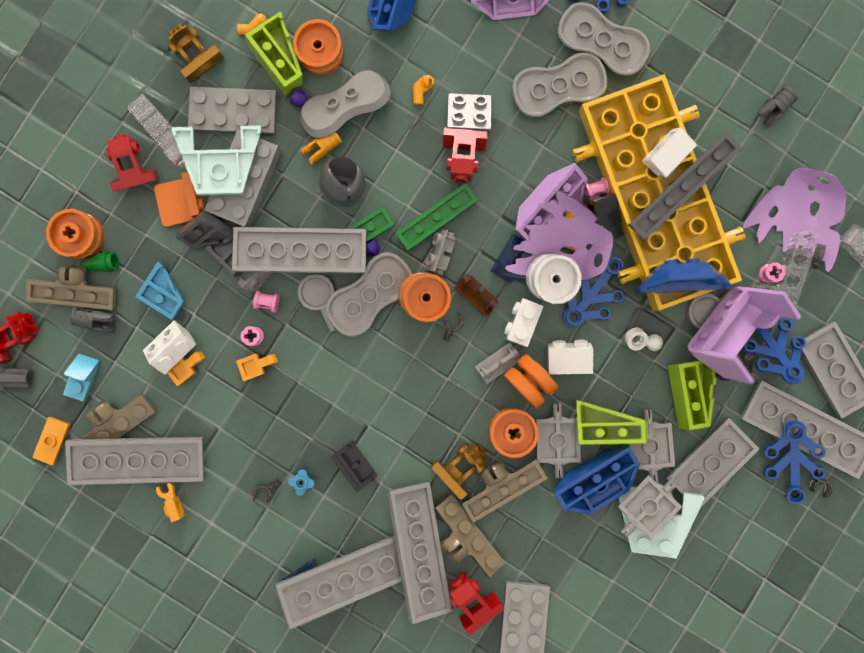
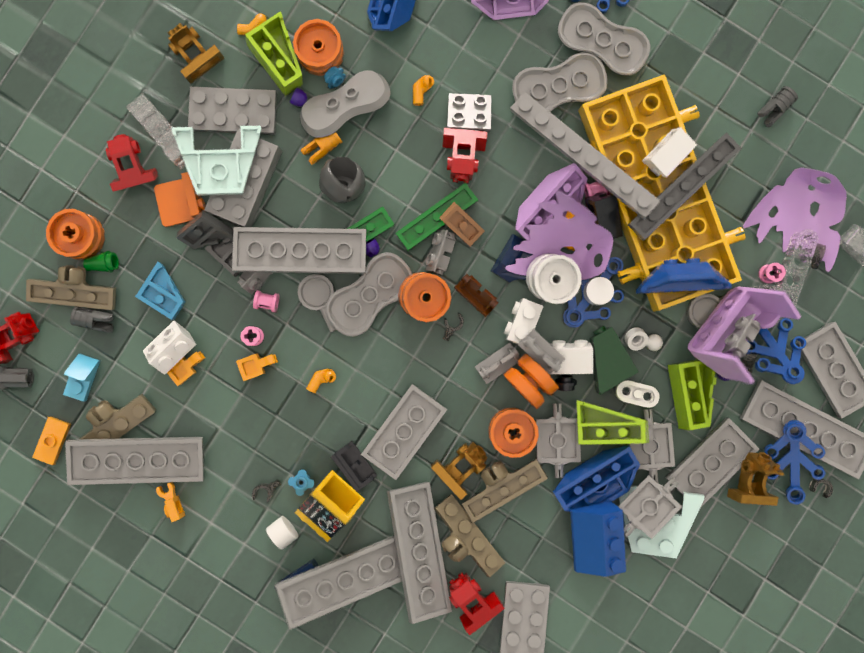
none -> white piece [266,516,298,550]
none -> yellow slope [295,470,365,542]
none -> light orange arm [306,369,336,394]
none -> dark azure plate [324,67,346,89]
none -> light grey plate [361,384,447,480]
none -> medium nougat plate [439,202,484,247]
none -> light grey plate [510,92,660,220]
none -> light grey hinge [518,329,565,374]
none -> black plate [555,375,577,391]
none -> blue slope [570,501,626,577]
none -> white piece [583,277,614,305]
none -> dark green slope [589,326,639,394]
none -> white plate [615,380,659,408]
none -> light grey hinge [722,313,760,359]
none -> pearl gold tile [727,452,784,506]

